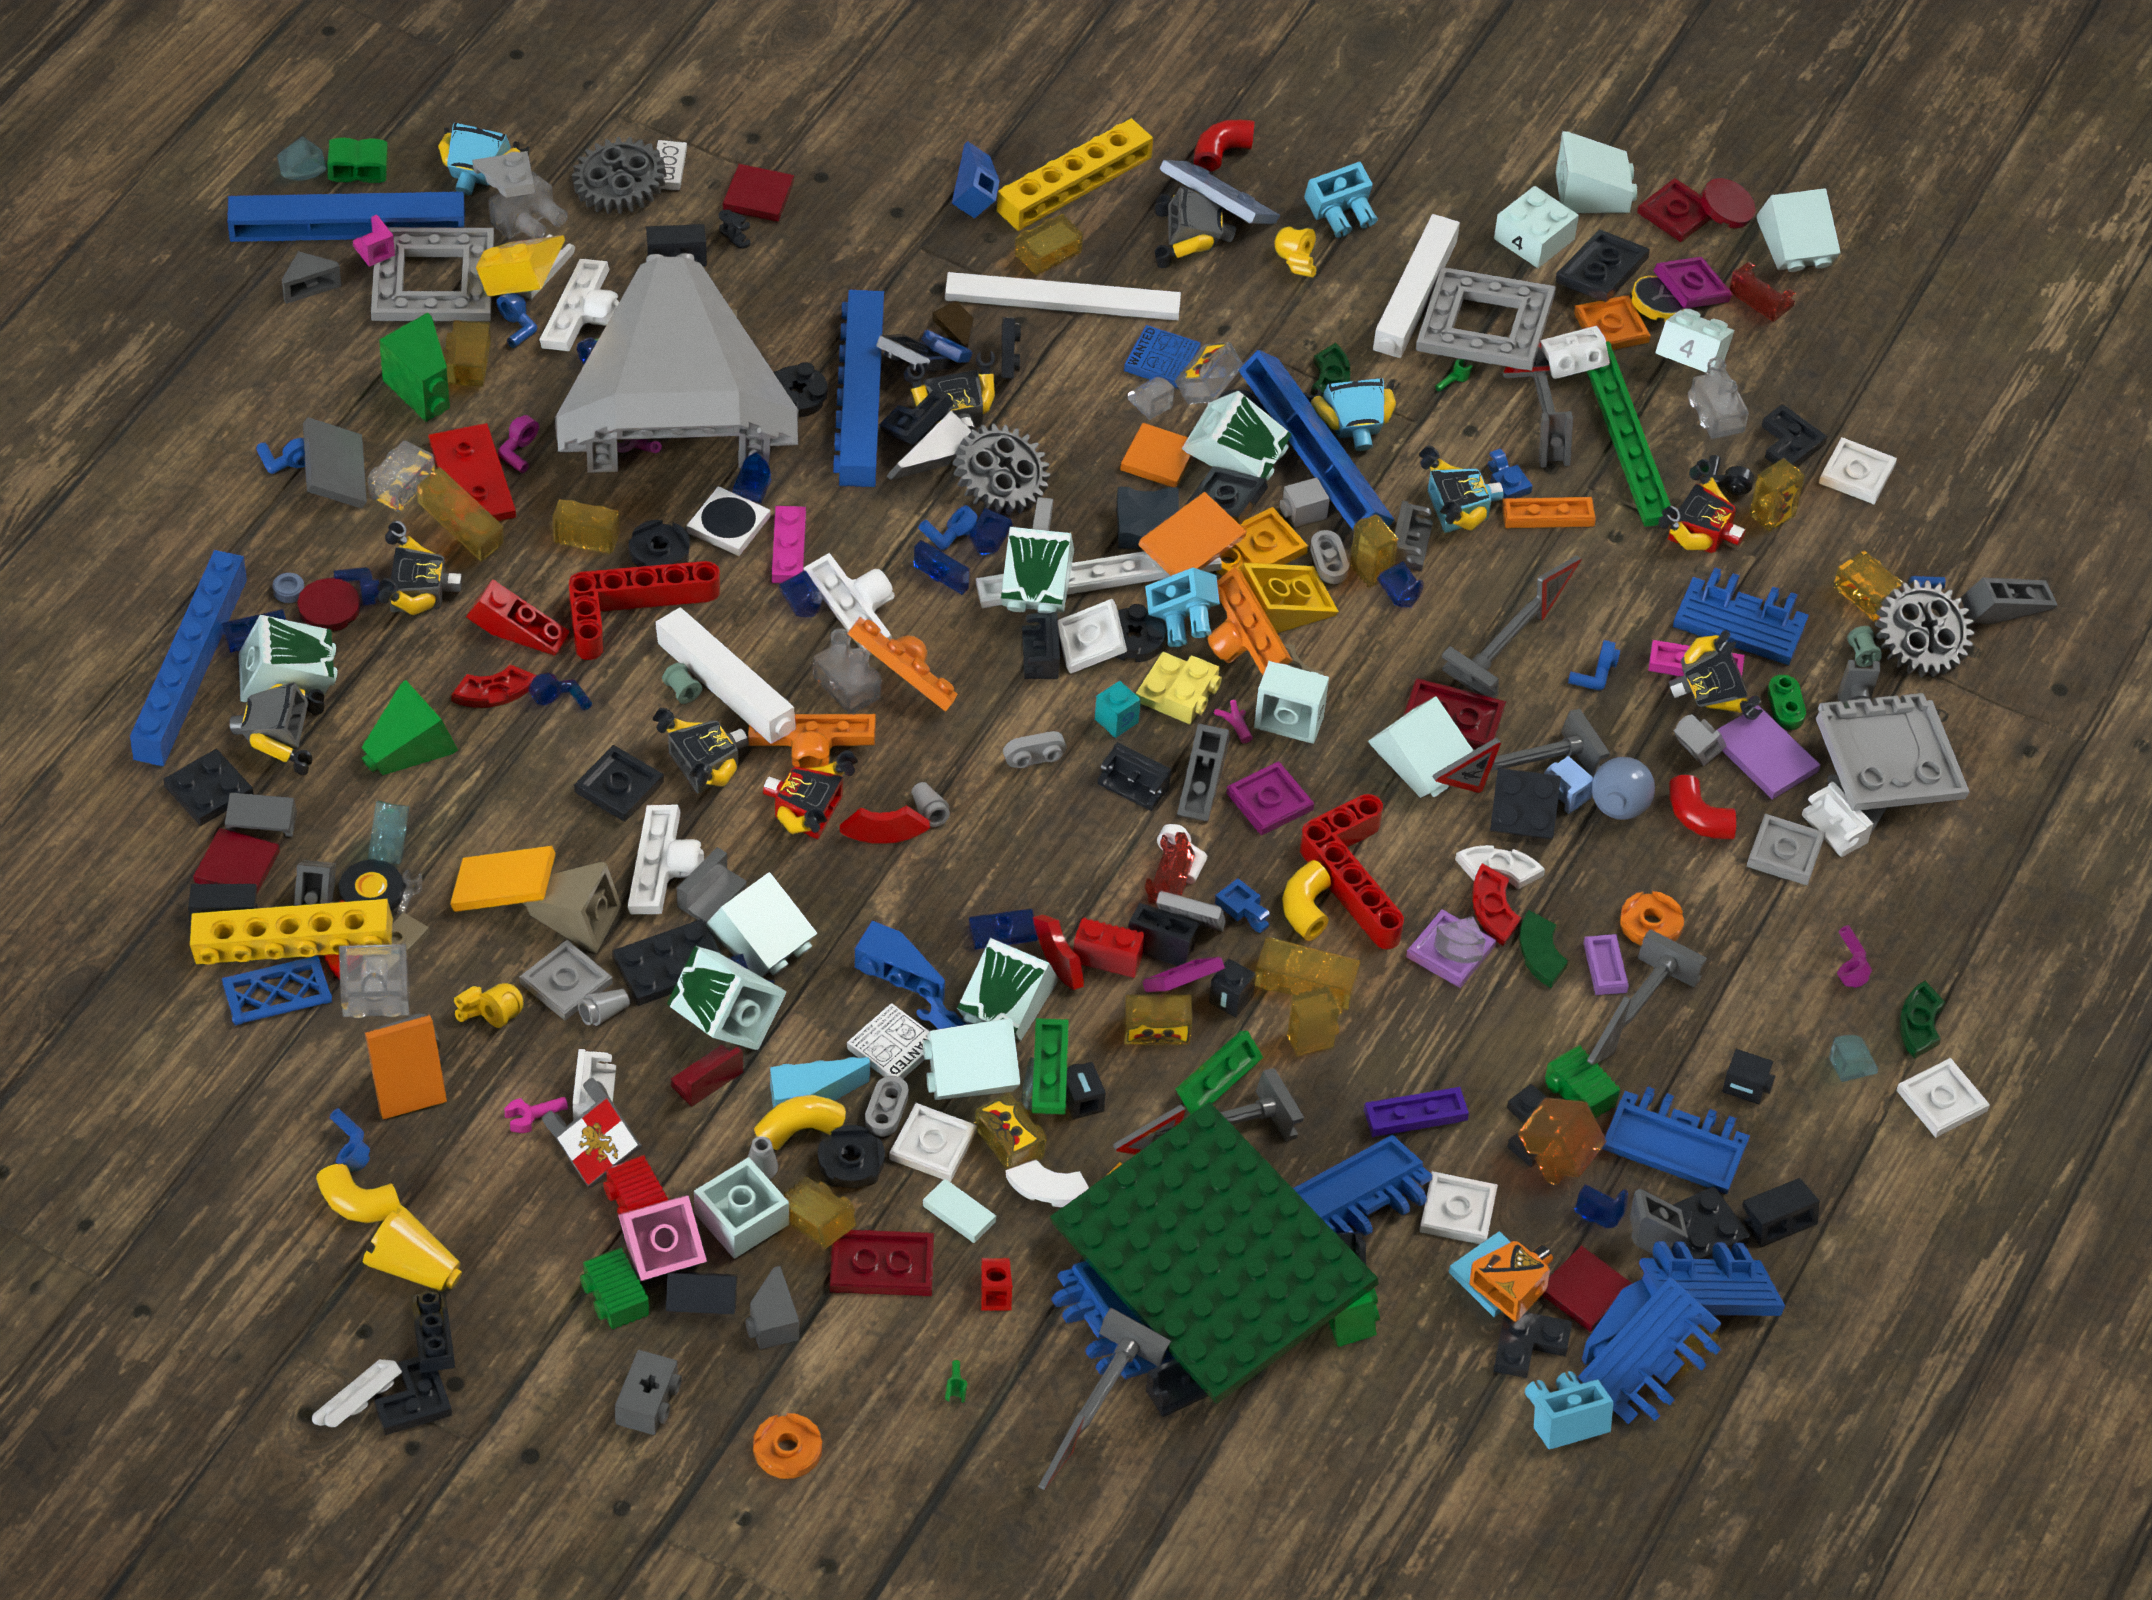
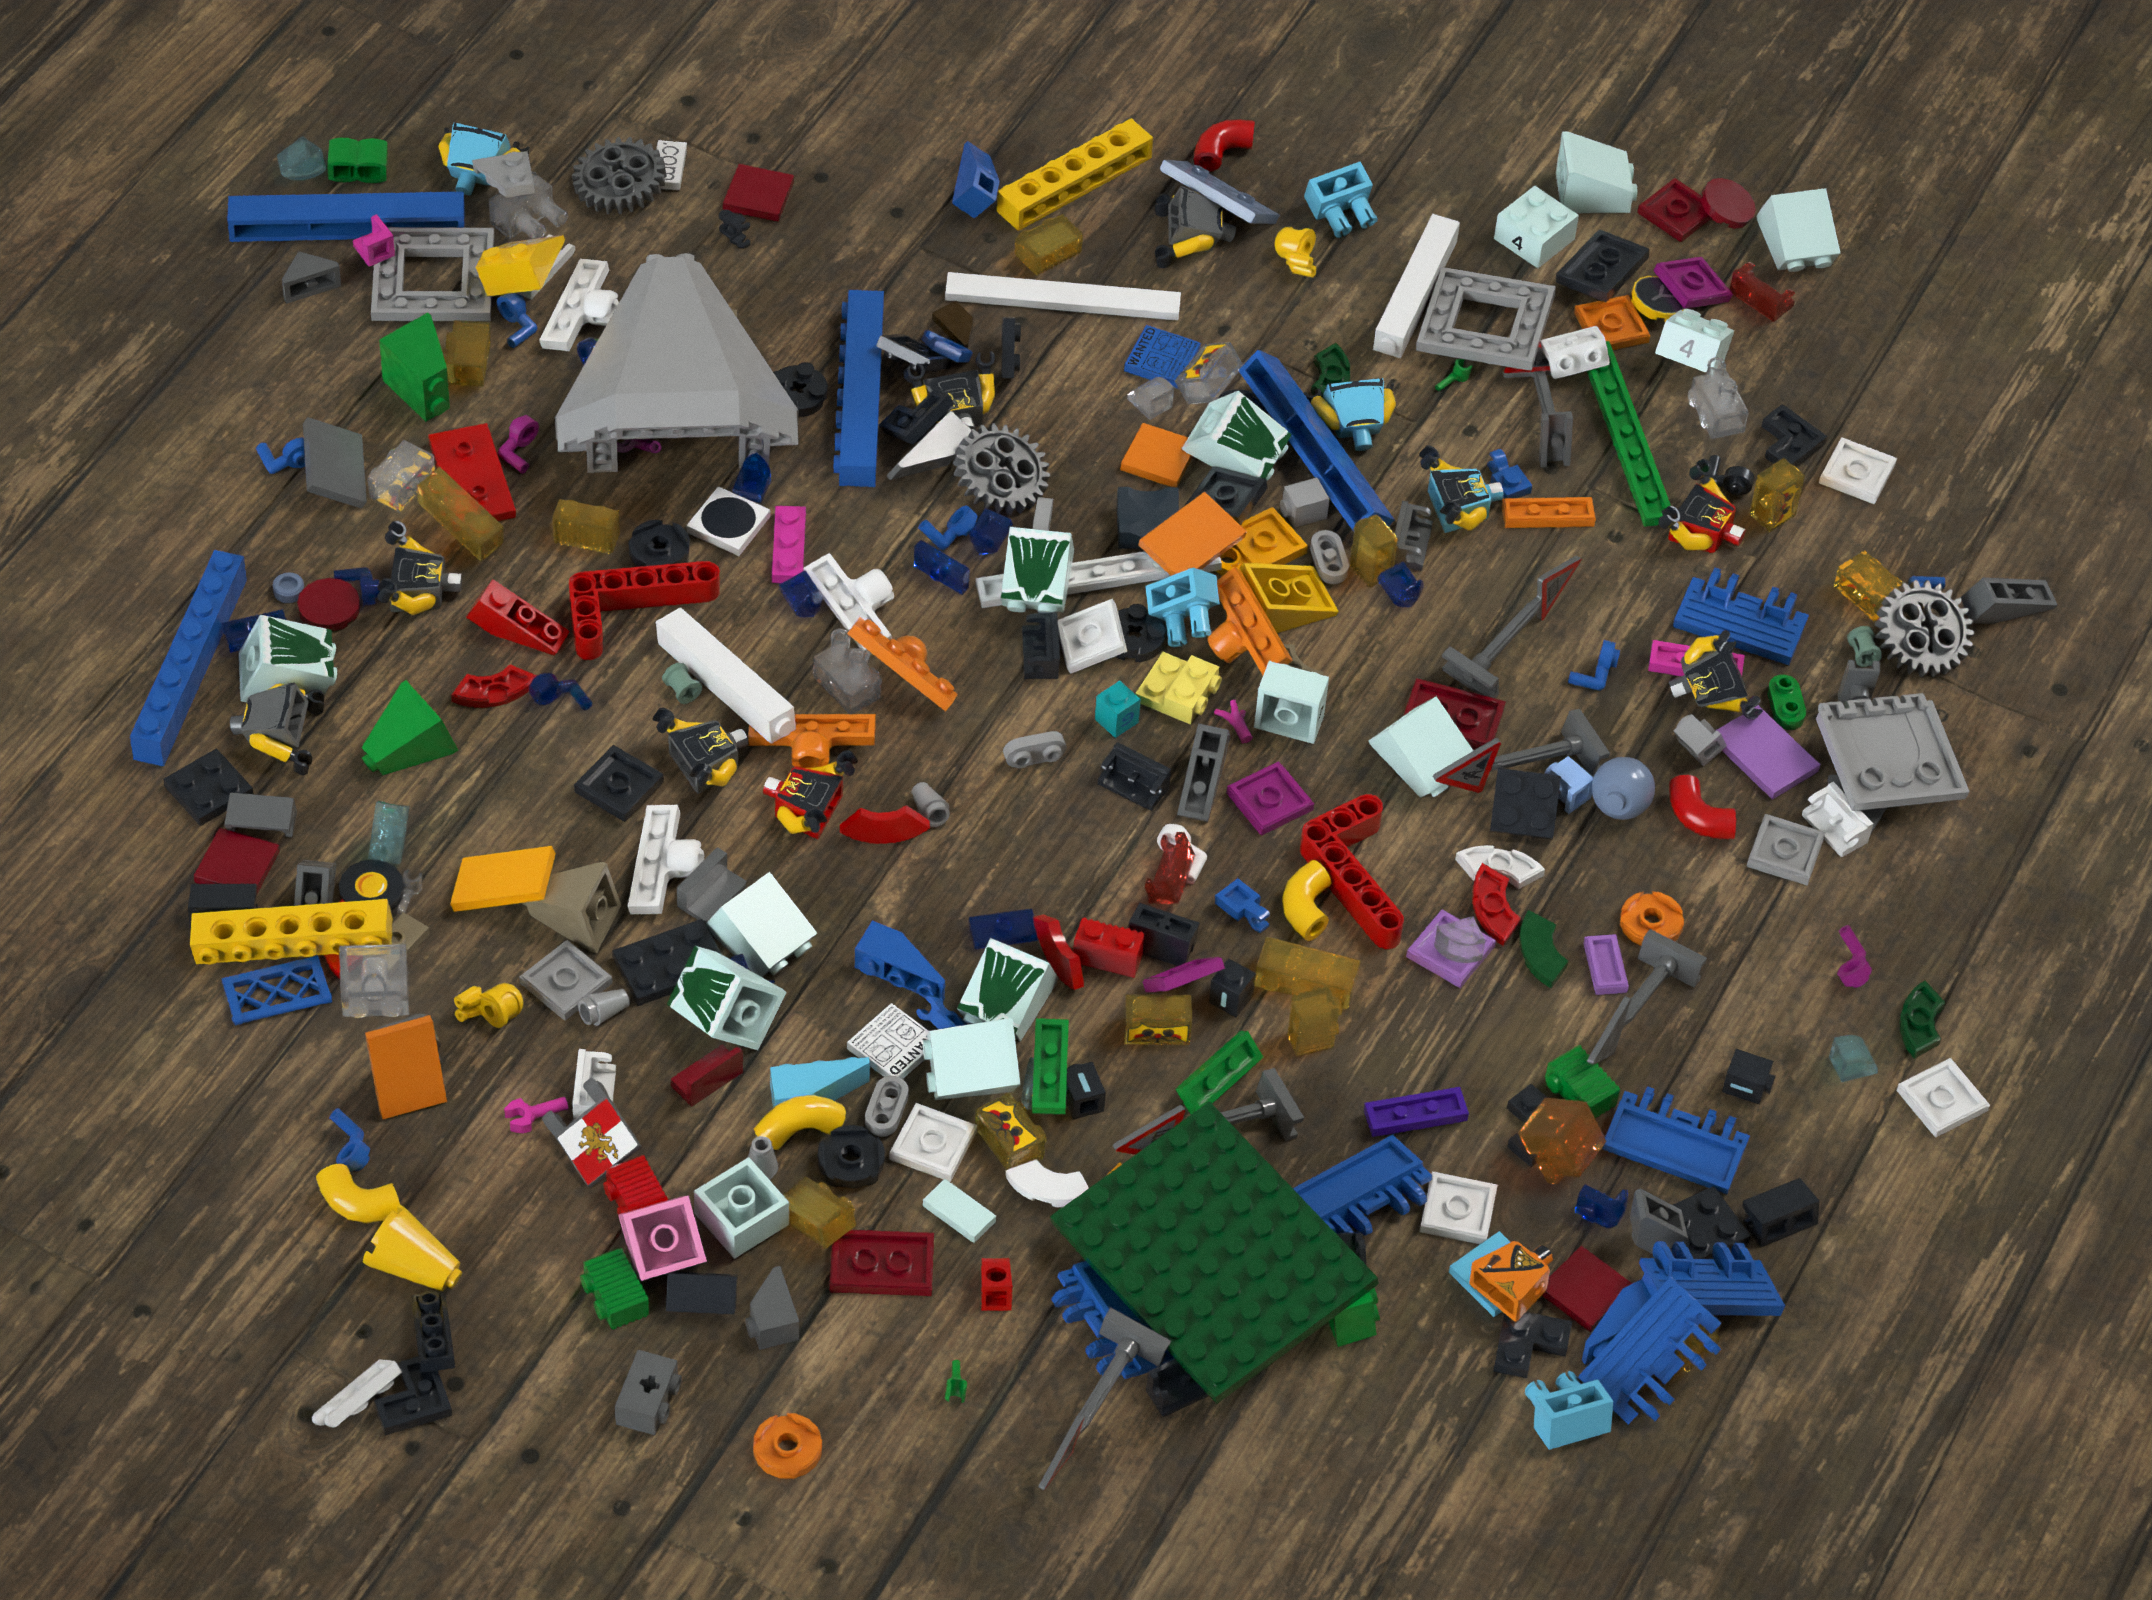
black hinge [646,224,707,266] -> none
light grey tile [1156,891,1226,932] -> none

